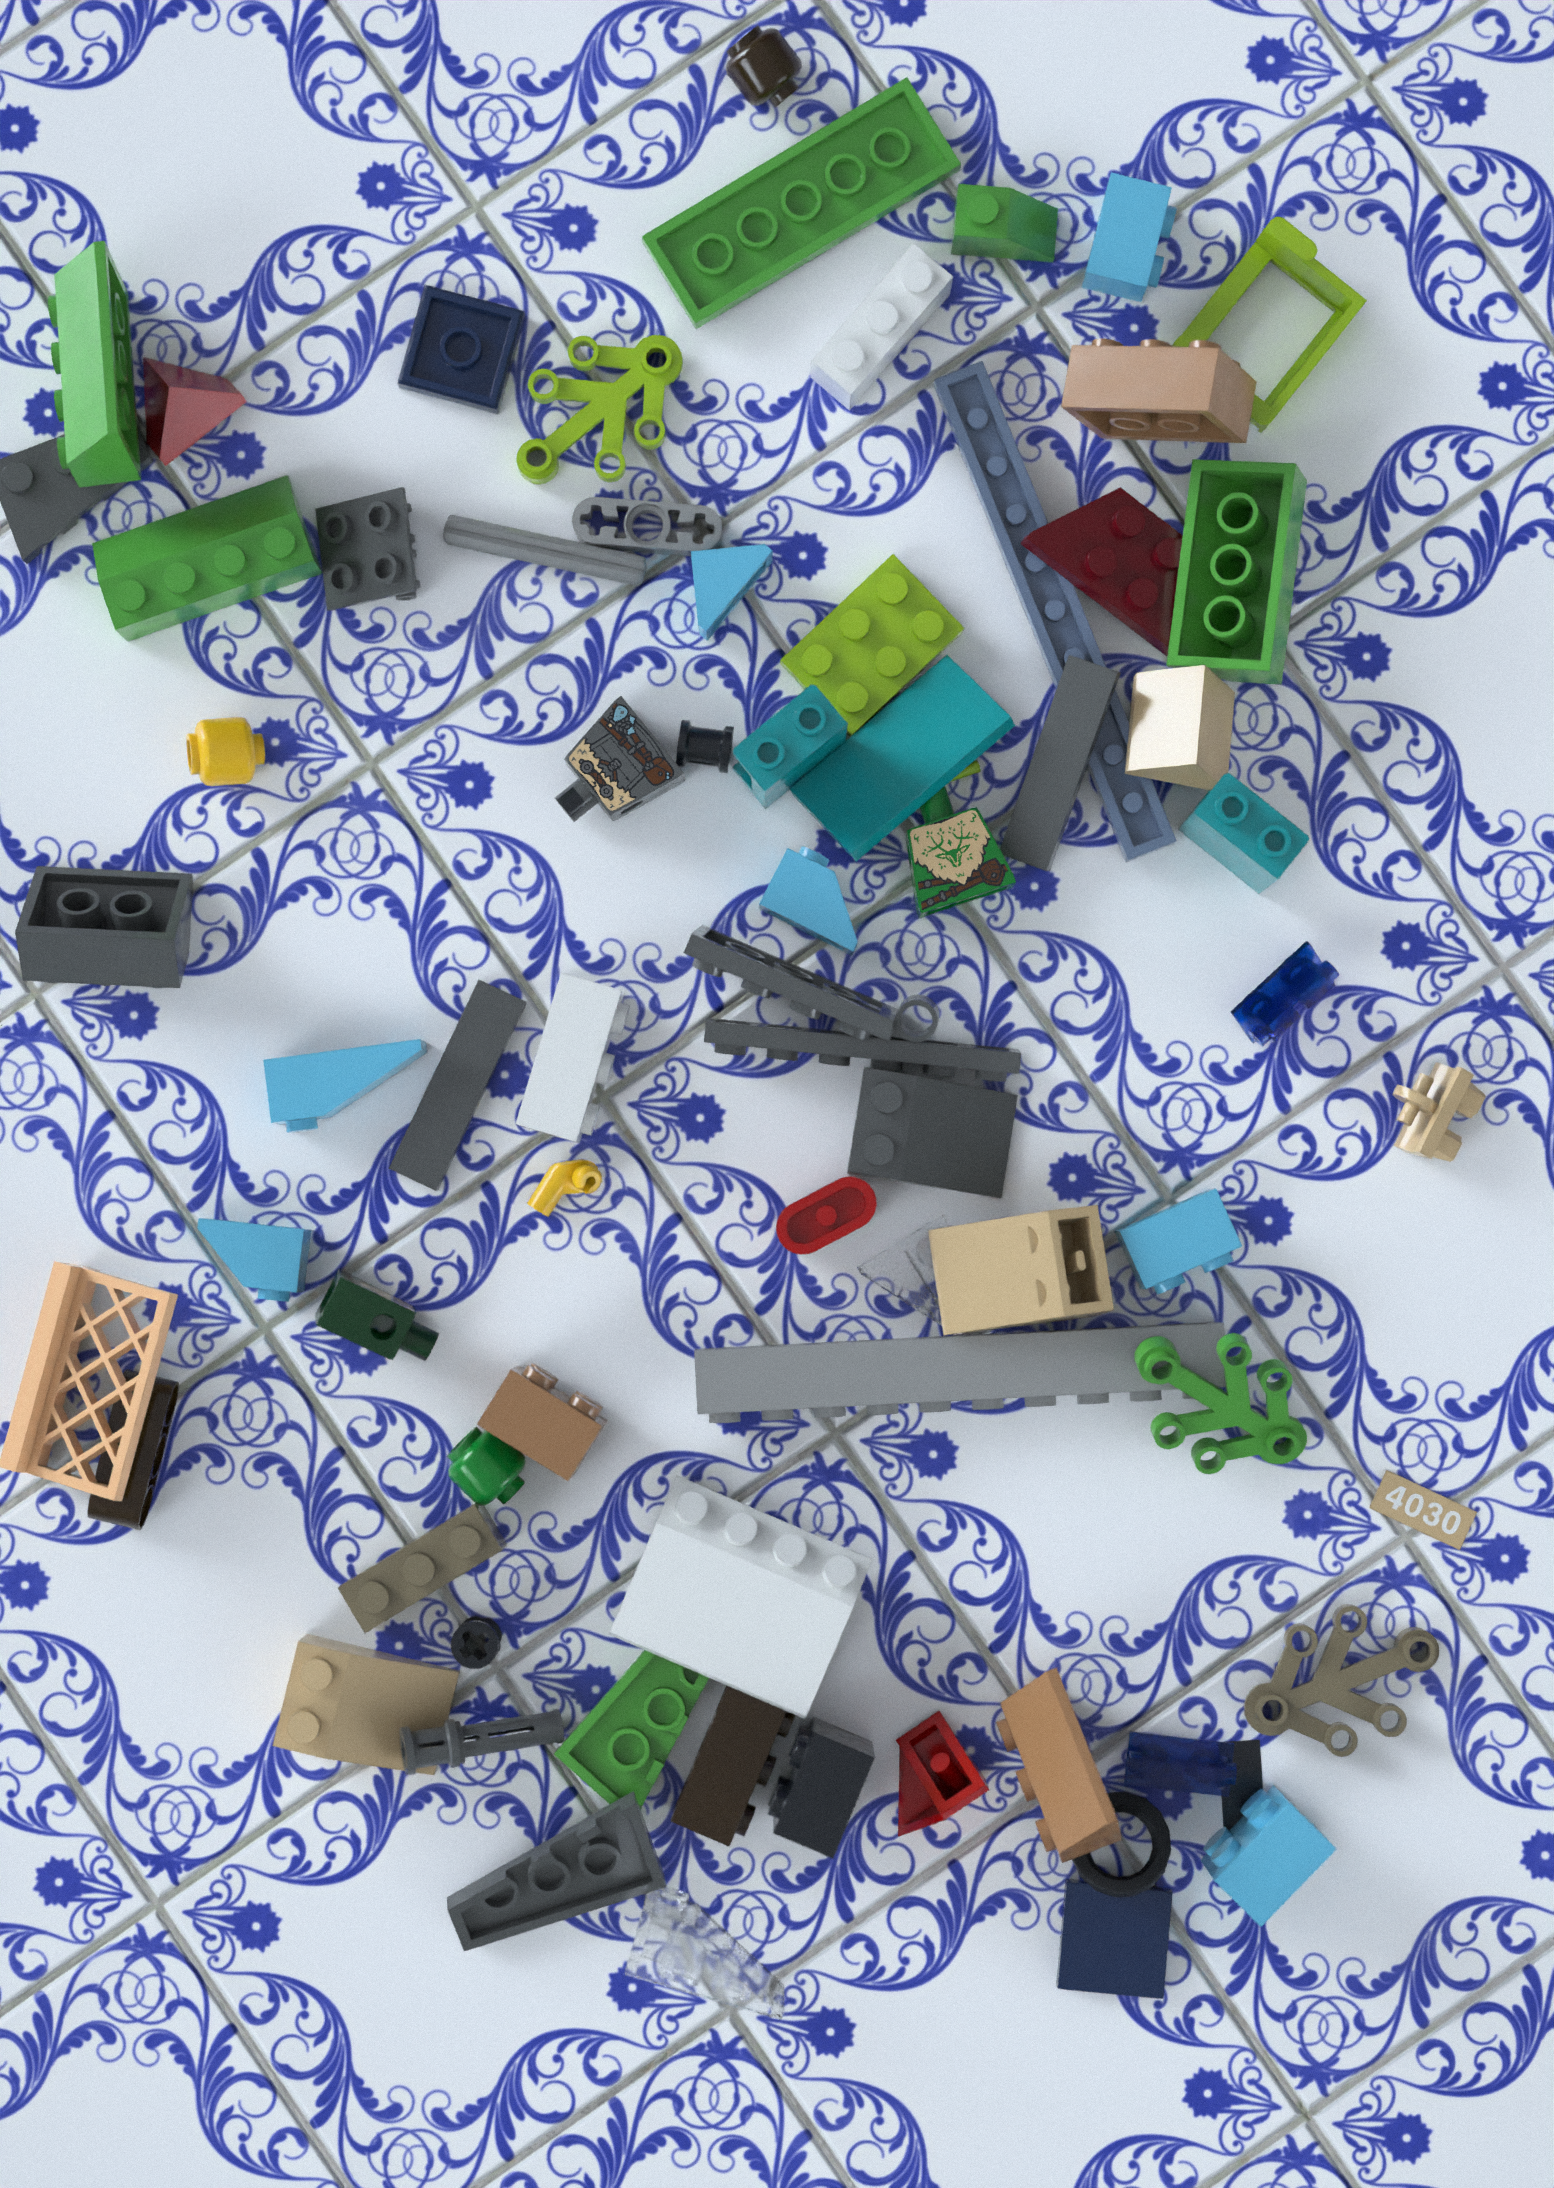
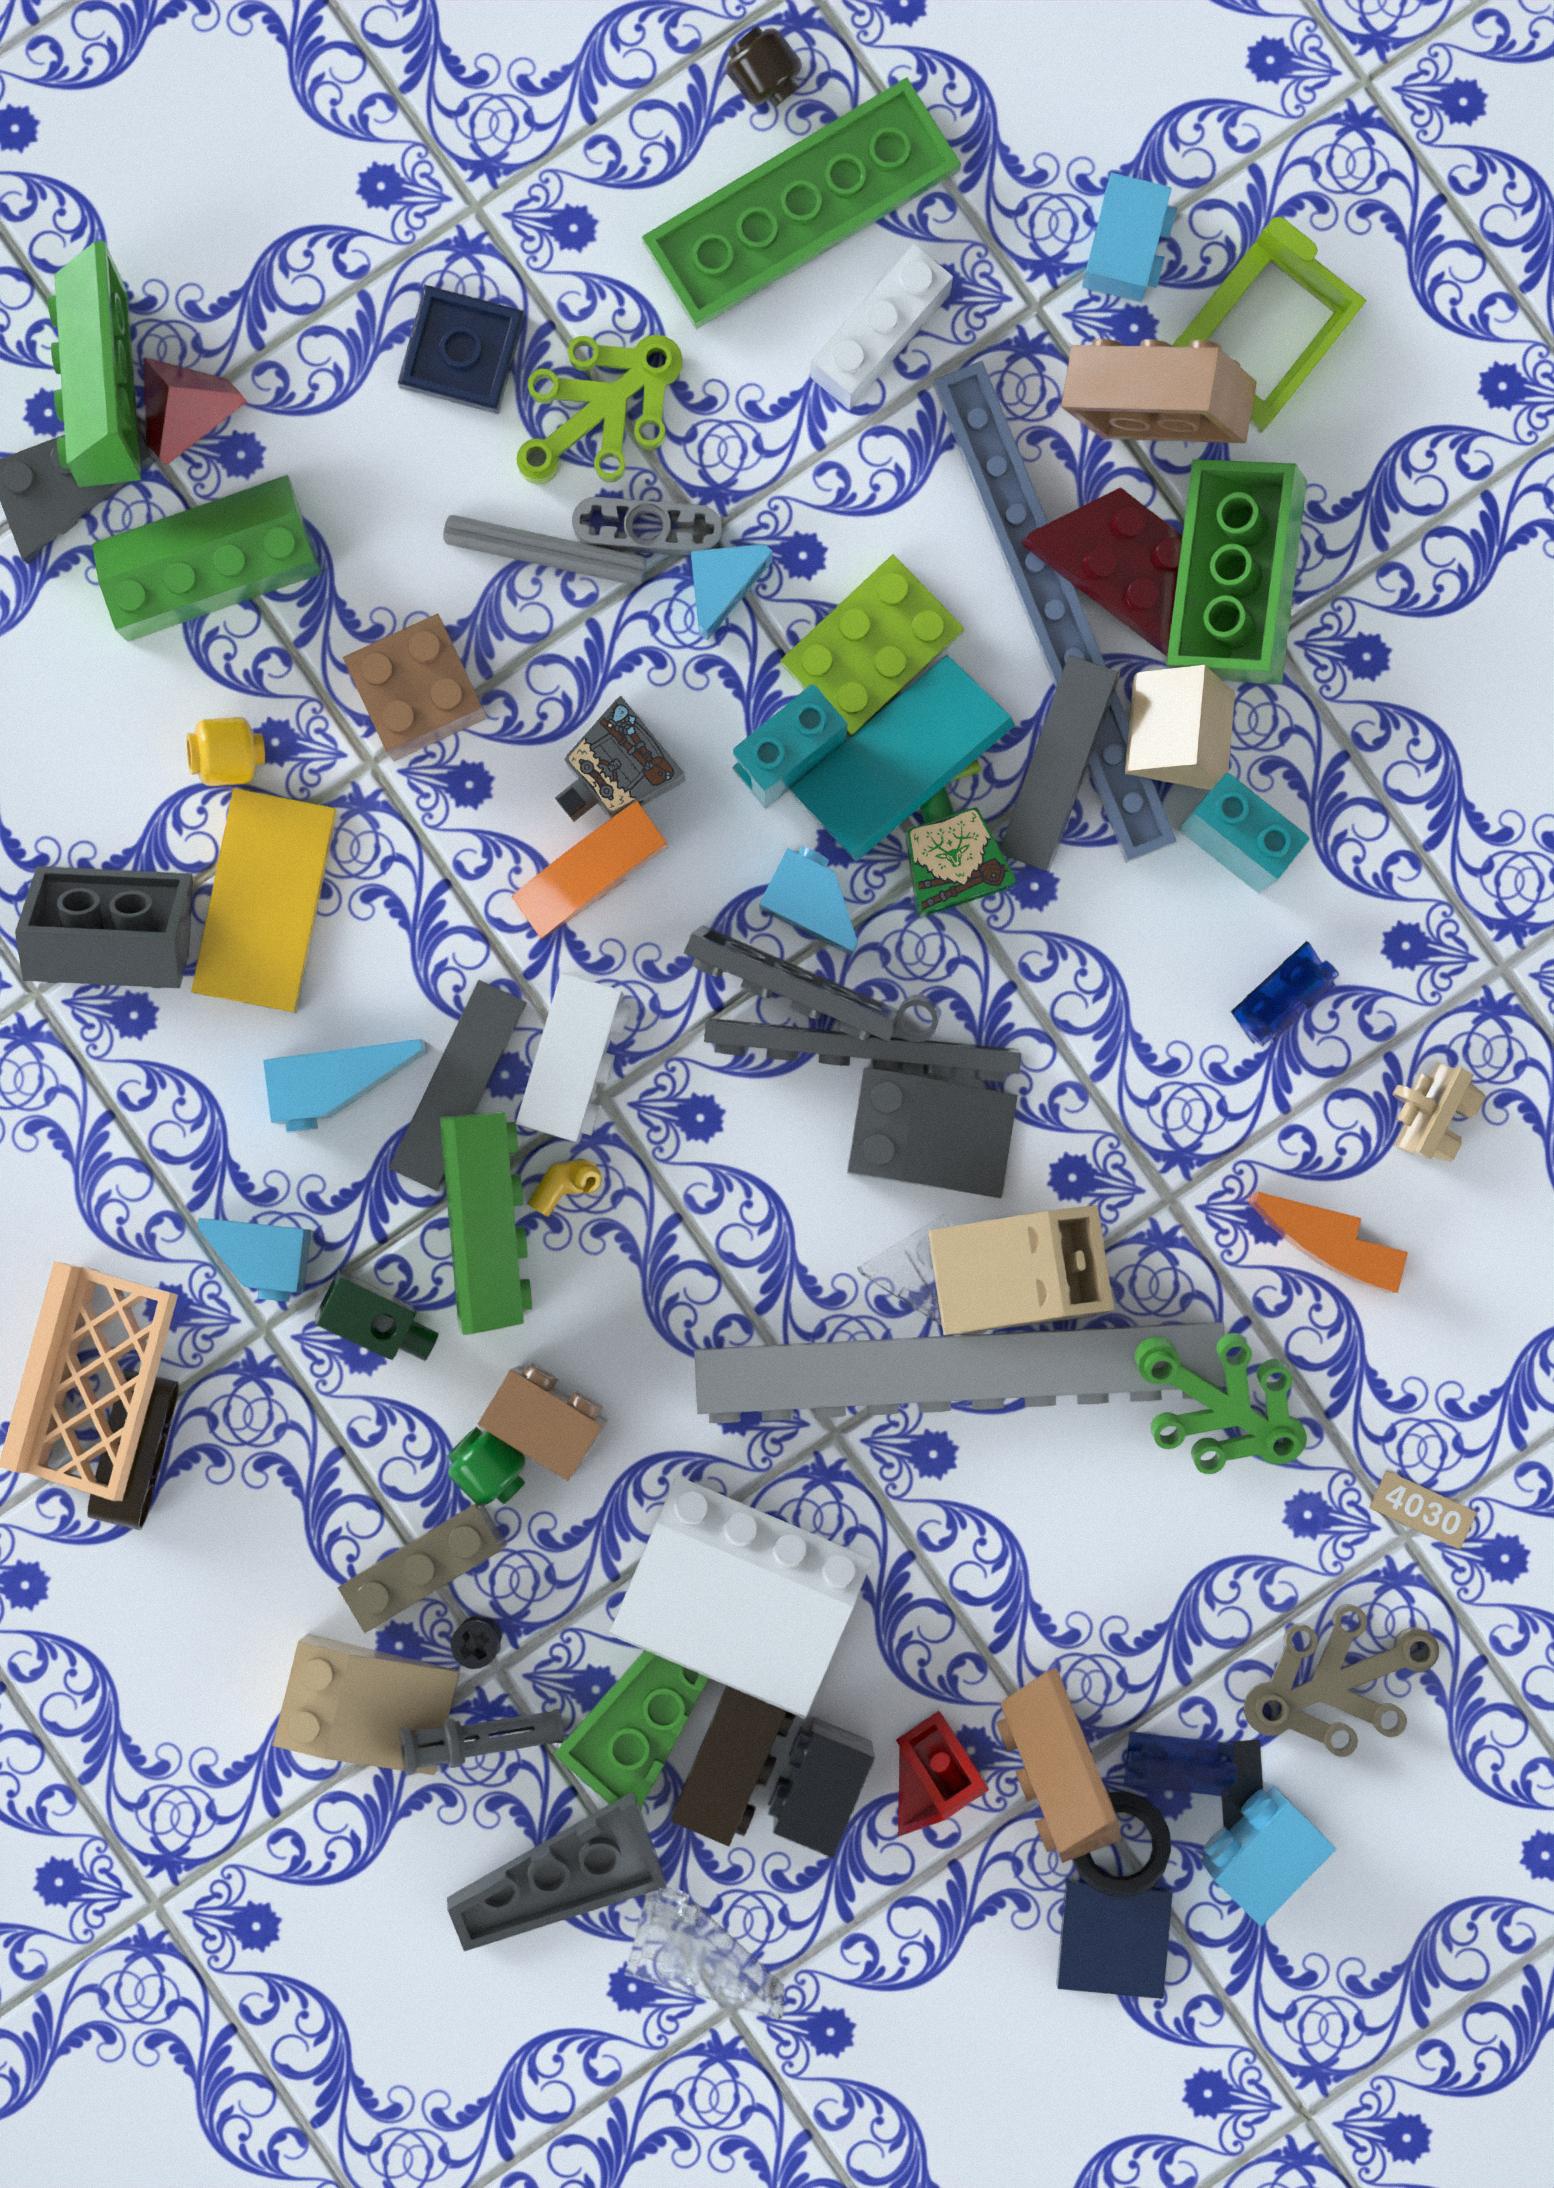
dark grey hinge [315,487,421,611] -> none
black bush [676,719,734,773] -> none
red brick [776,1177,877,1255] -> none
bright green slope [951,184,1058,262] -> none
medium azure brick [1115,1188,1242,1294] -> none
none -> yellow tile [191,788,338,1013]
none -> medium nougat brick [342,613,487,761]
none -> bright green slope [440,1111,532,1335]
none -> orange slope [511,800,668,940]
none -> orange slope [1249,1192,1408,1293]

